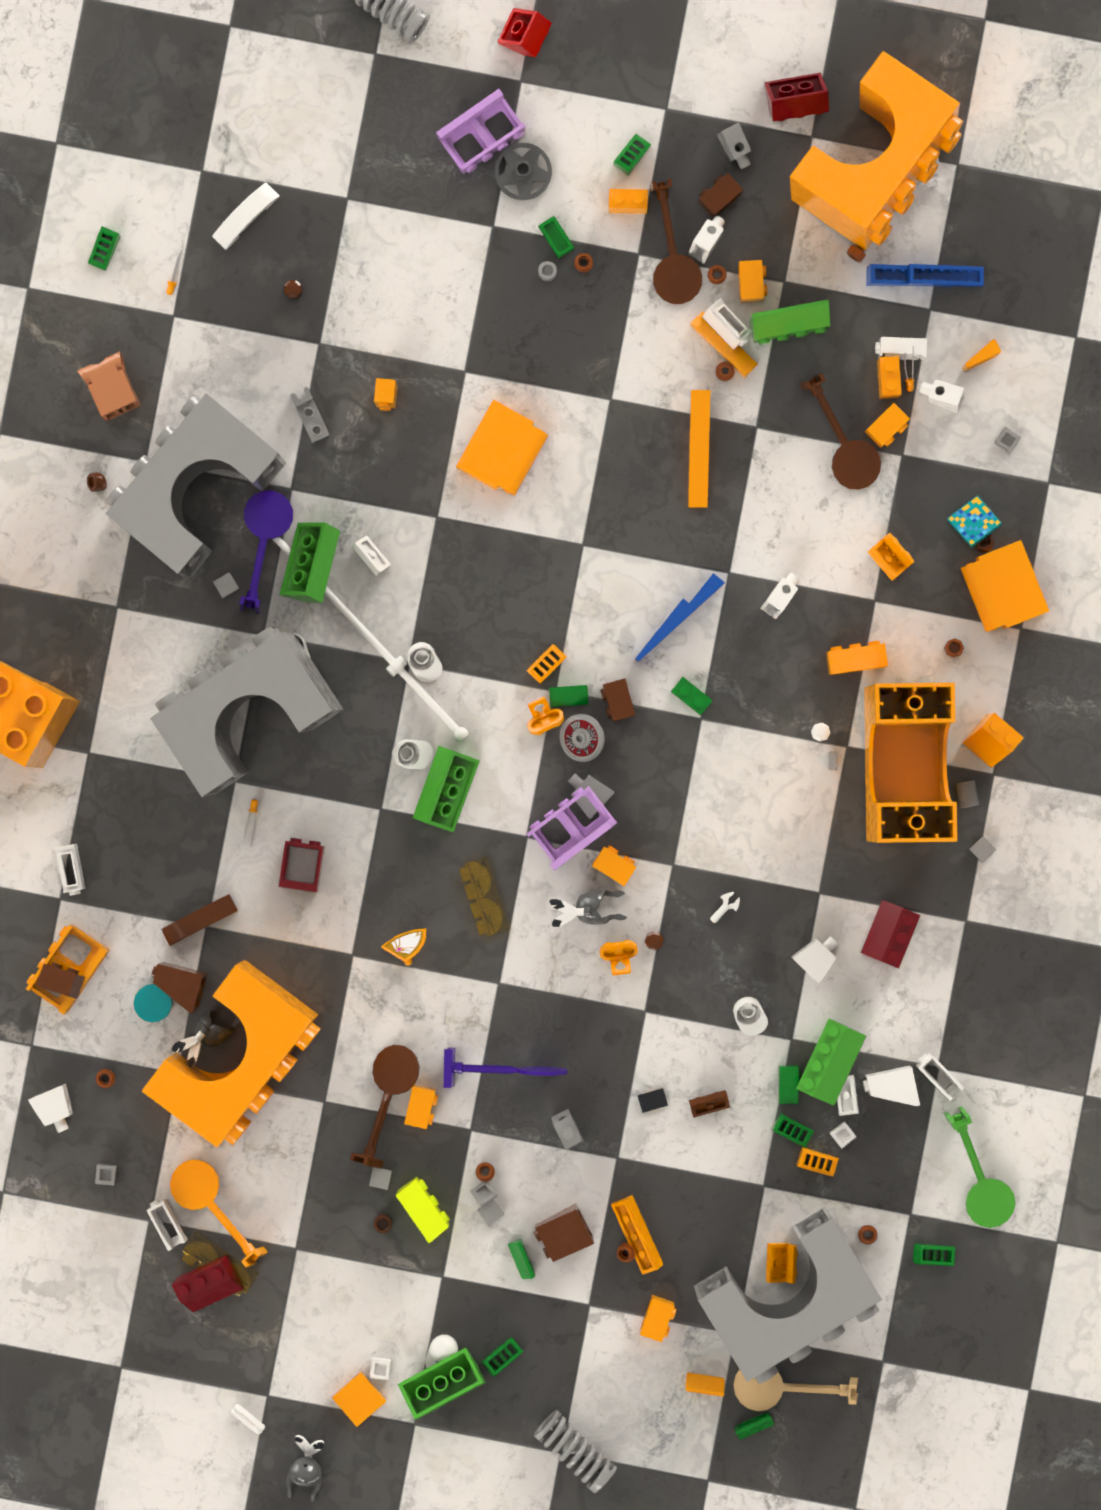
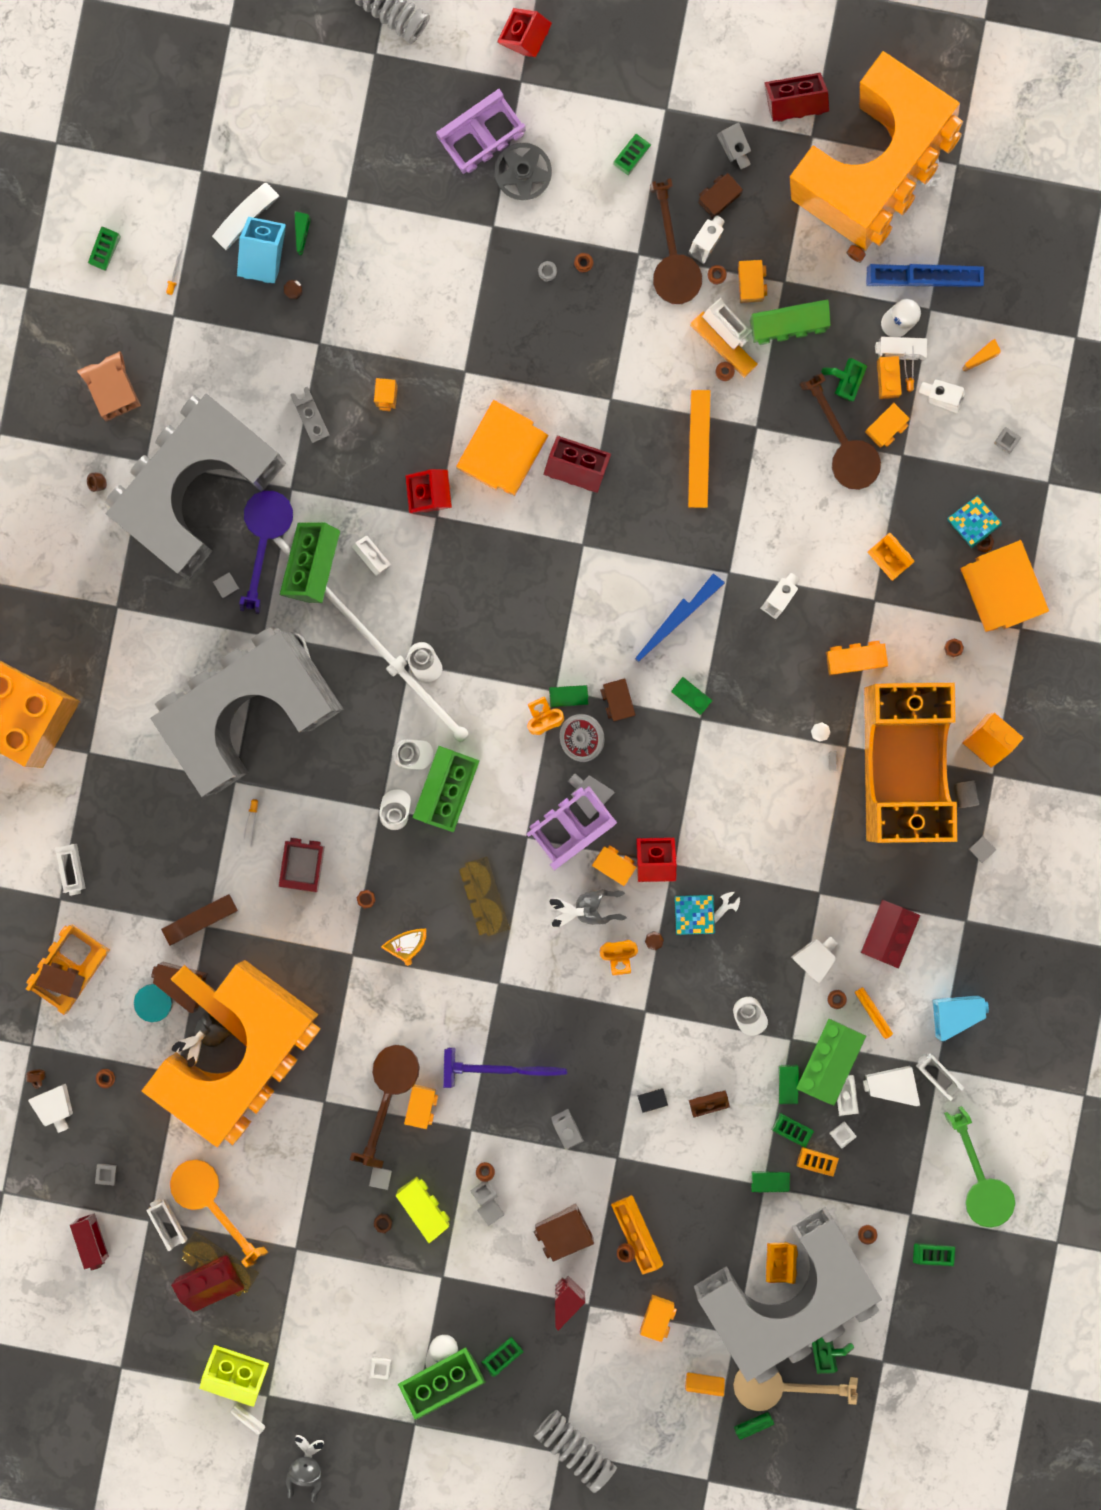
light orange tile [332,1371,386,1427] -> none
green slope [508,1239,535,1279] -> none
light orange slope [527,644,567,684] -> none
green tile [538,216,575,259] -> none
light orange brick [609,189,648,214] -> none
none -> reddish brown tile [25,1069,46,1089]
none -> dark red window [70,1213,109,1271]
none -> light orange slope [171,965,247,1046]
none -> neon yellow slope [199,1345,269,1407]
none -> medium azure slope [237,217,286,283]
none -> green slope [295,211,311,256]
none -> dark orange tile [356,890,376,909]
none -> white cap [380,789,411,830]
none -> red slope [405,469,452,513]
none -> dark red slope [543,435,611,493]
none -> dark red slope [555,1276,585,1331]
none -> red slope [636,838,677,882]
none -> tile [675,895,715,935]
none -> green slope [751,1171,790,1192]
none -> green plate [812,1337,854,1374]
none -> green plate [821,358,867,401]
none -> dark orange plate [827,990,847,1009]
none -> light orange axle [855,987,893,1039]
none -> white cap [881,299,921,337]
none -> medium azure slope [933,996,989,1041]

